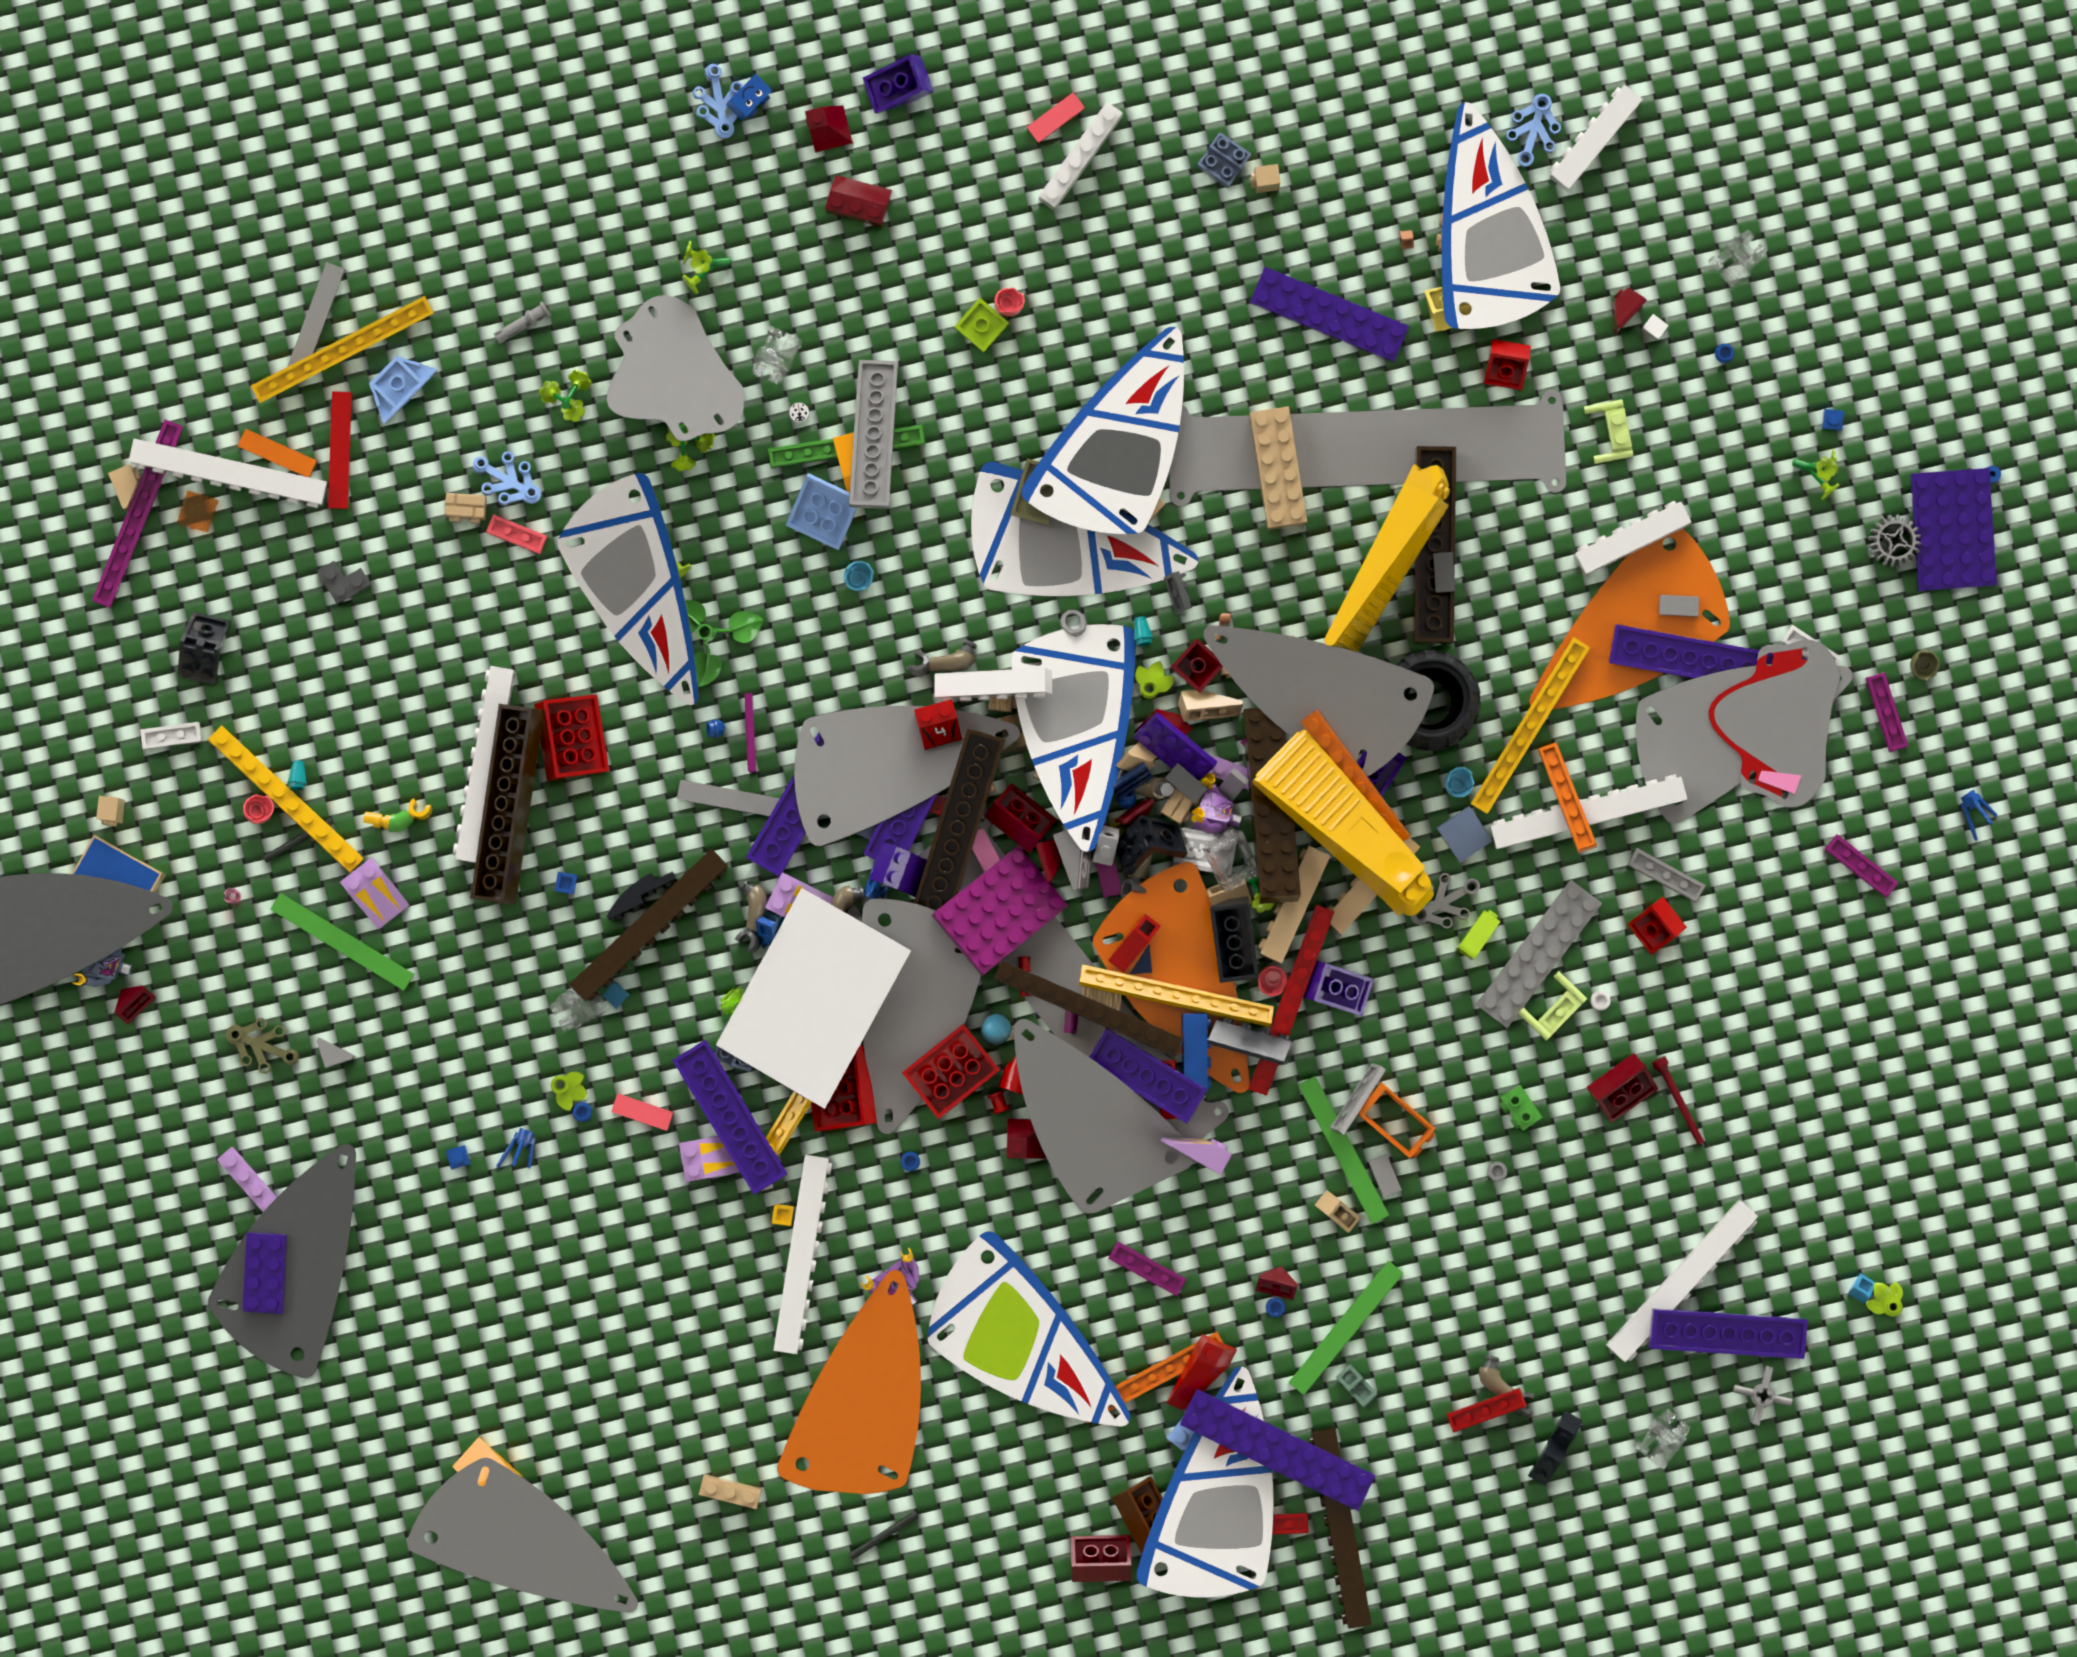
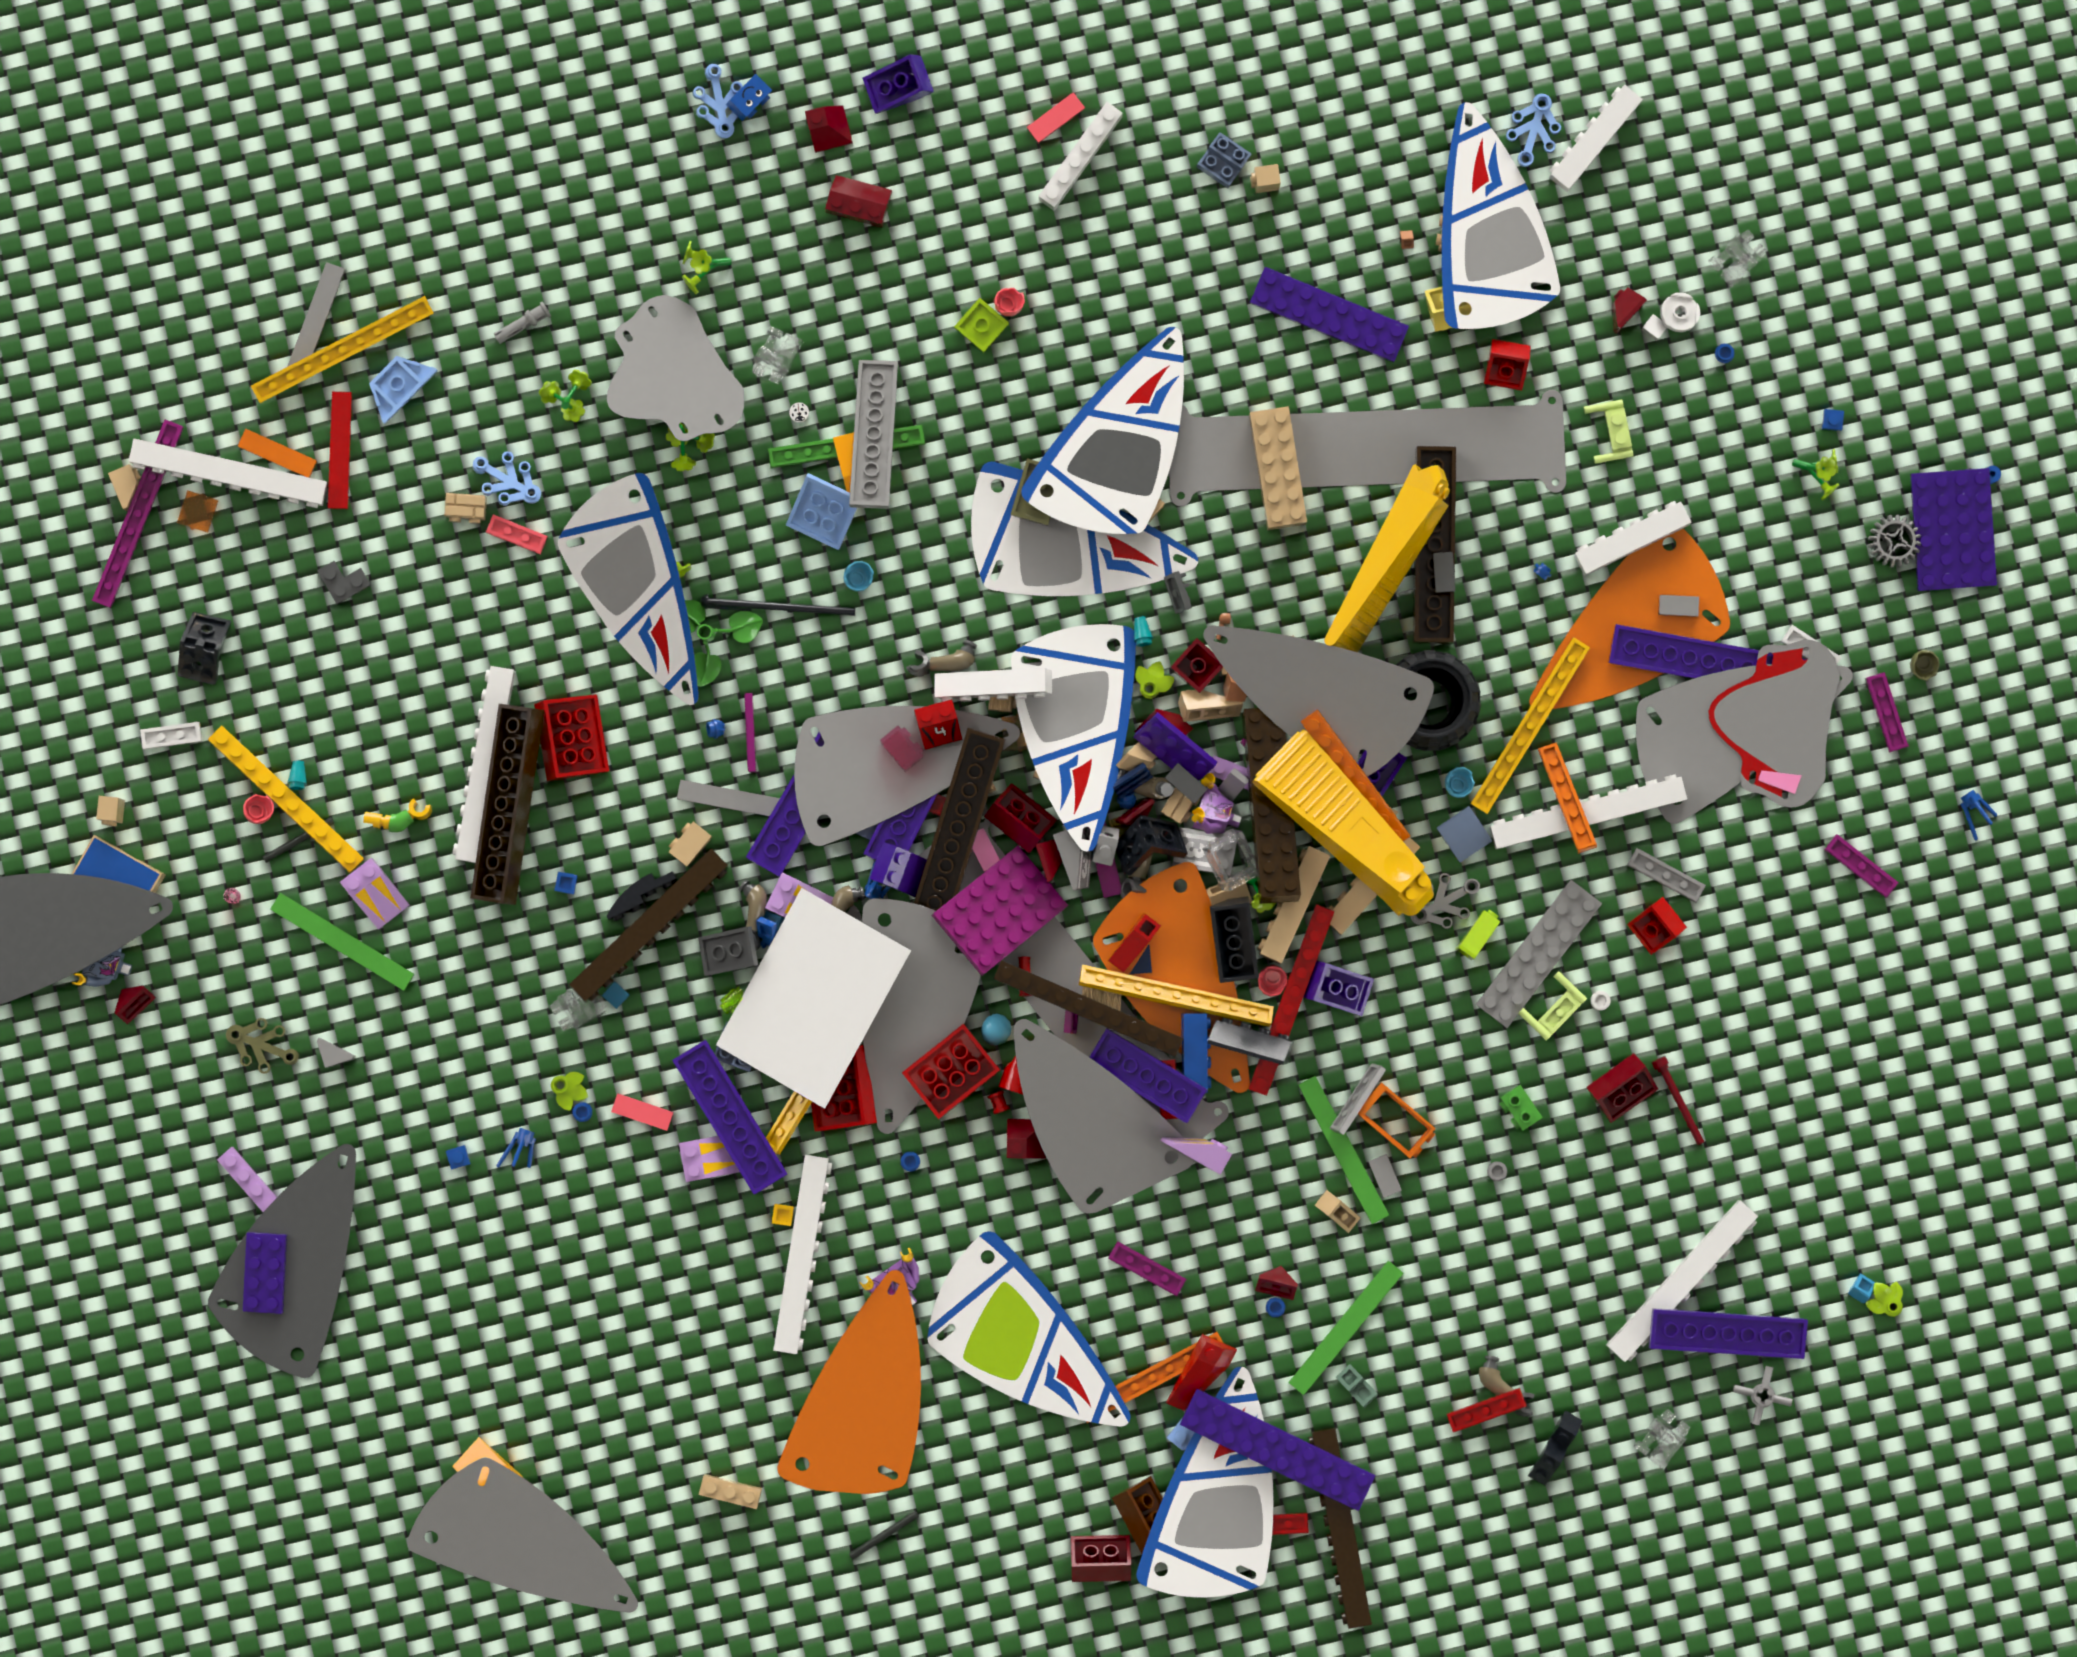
light grey piece [1061,610,1087,637] -> none
none -> tan brick [669,821,713,867]
none -> dark grey plate [698,926,758,976]
none -> black bar [700,594,855,616]
none -> clear pink brick [880,725,924,772]
none -> nougat brick [1223,672,1247,702]
none -> blue plate [1533,563,1552,580]
none -> white plate [1660,293,1700,332]

